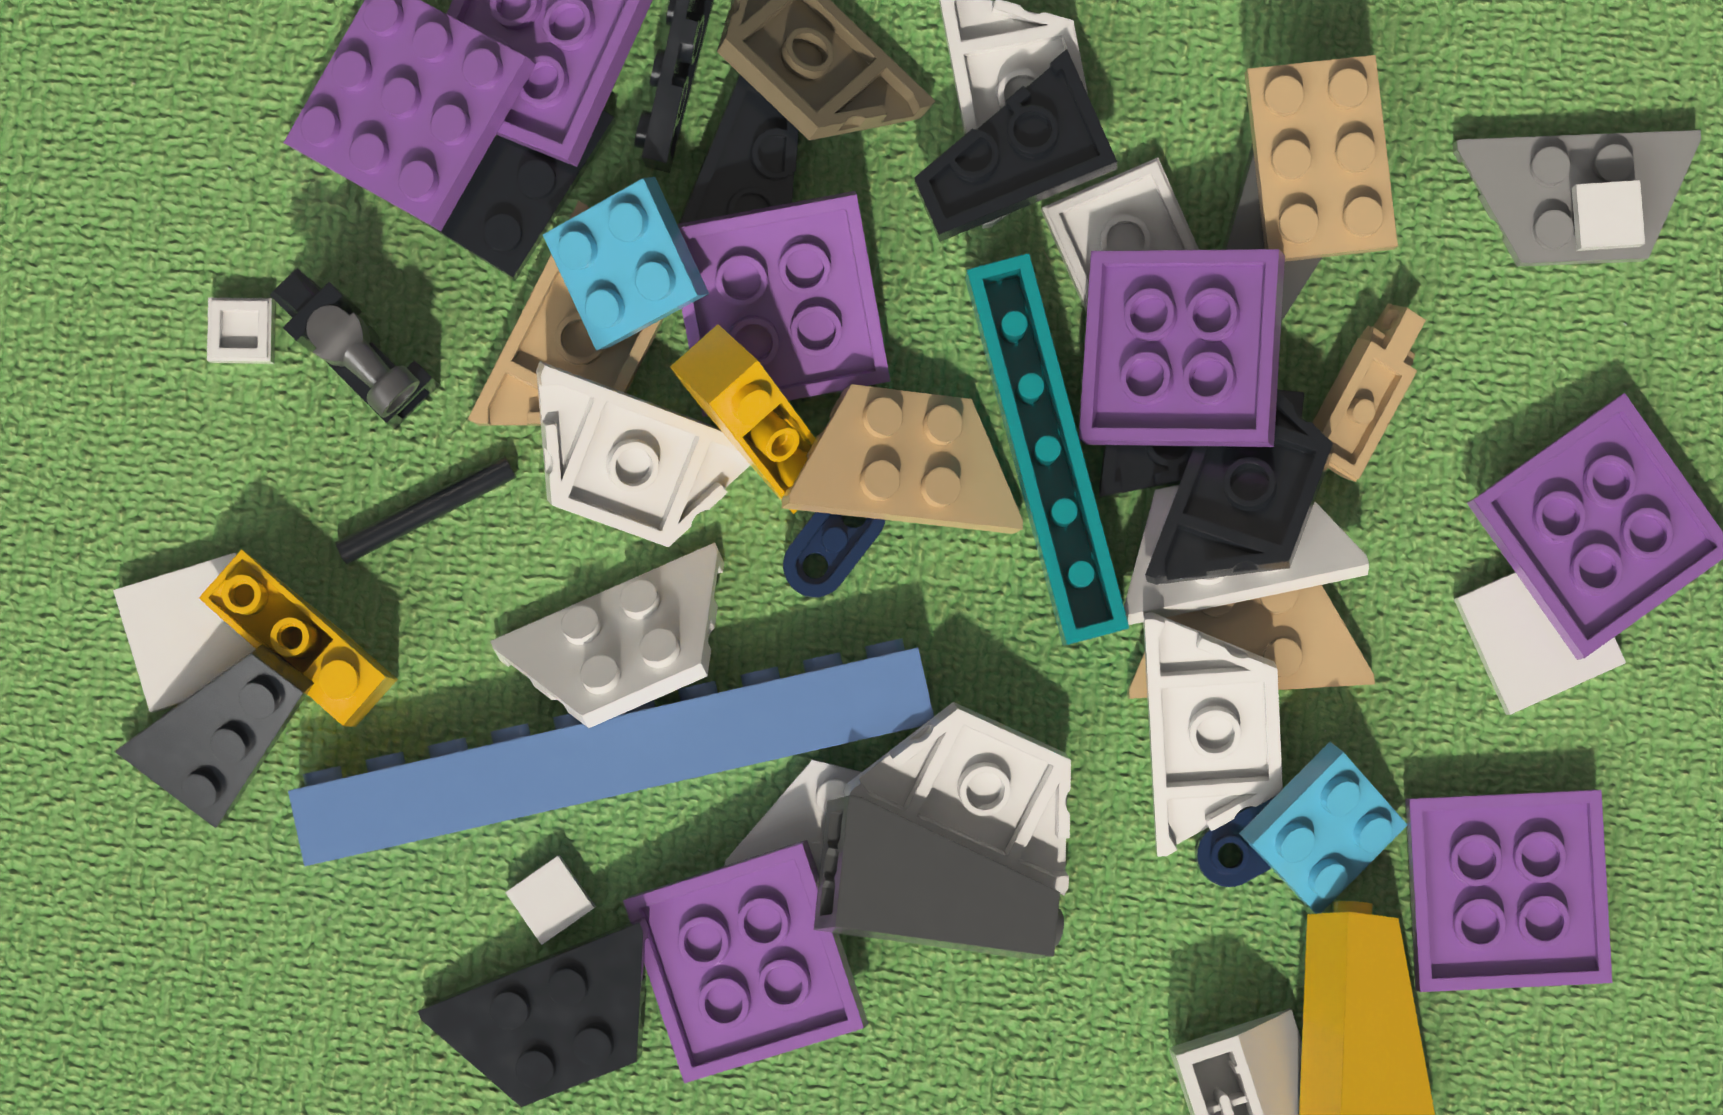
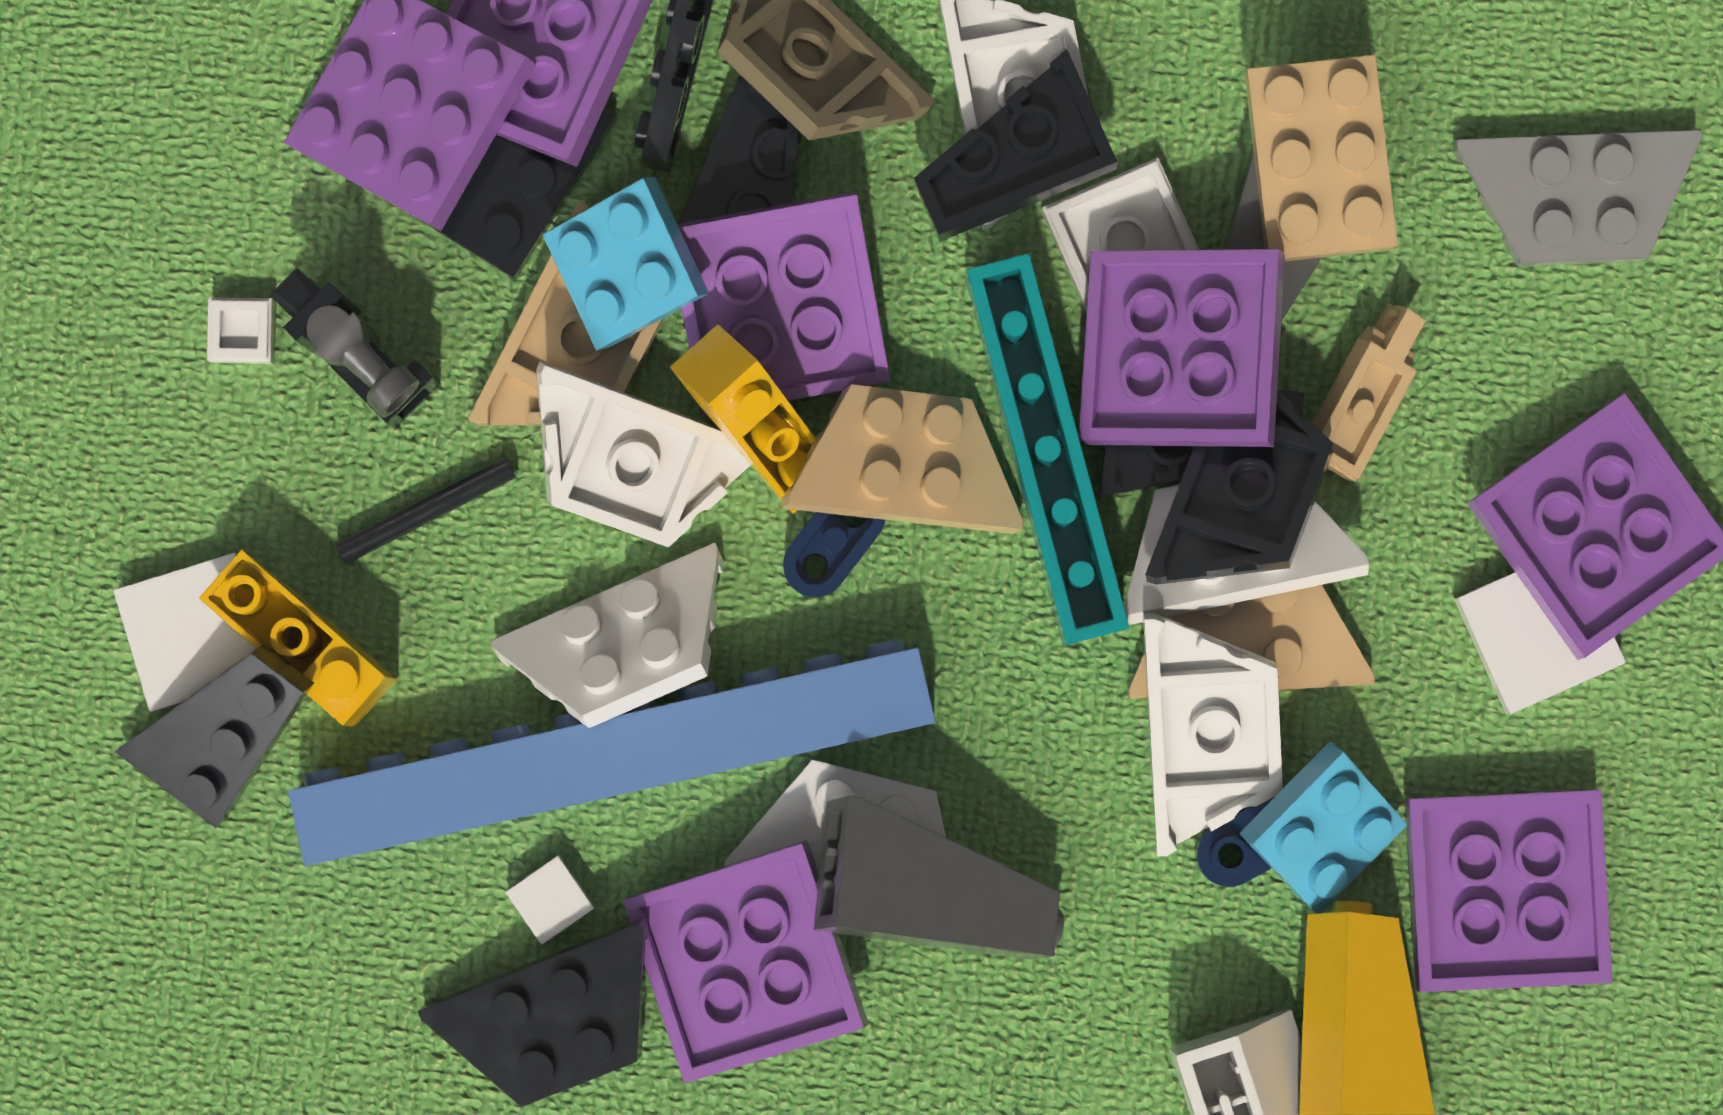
white wing [843,702,1071,895] -> none
white tile [1572,180,1645,251] -> none

